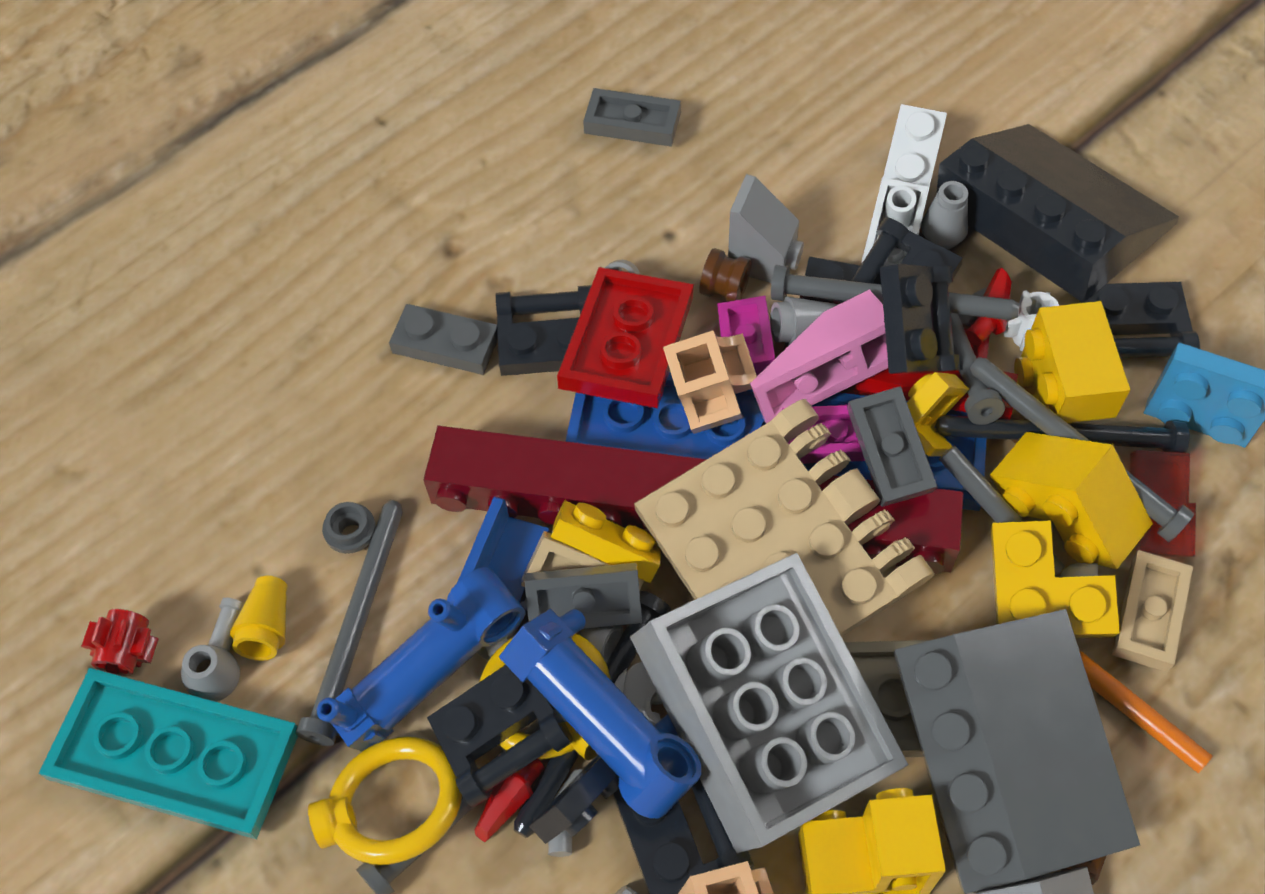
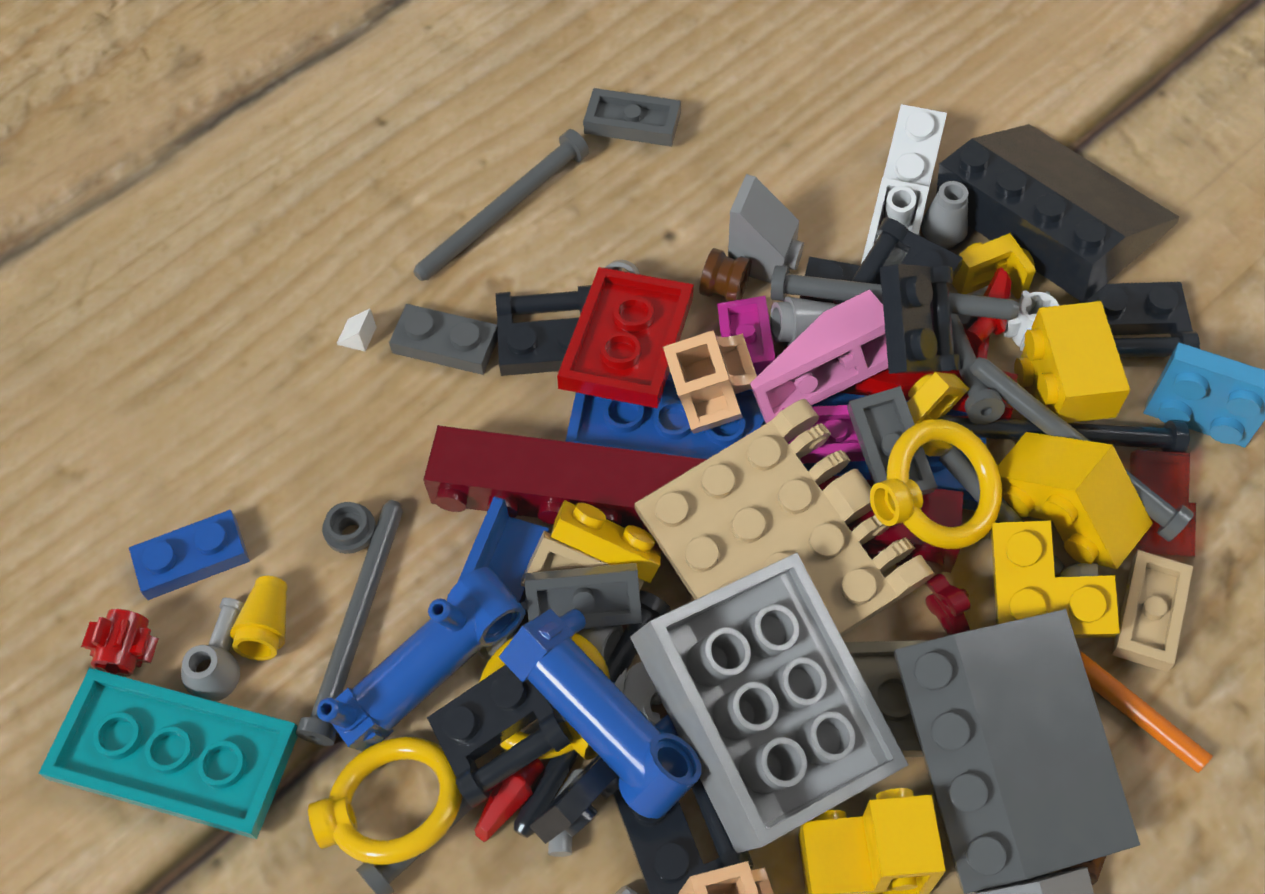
none -> blue plate [129,509,250,600]
none -> white piece [337,309,377,352]
none -> dark grey bar [413,129,589,281]
none -> yellow piece [870,419,1002,549]
none -> dark red piece [925,573,971,635]
none -> yellow bracket [952,233,1036,299]

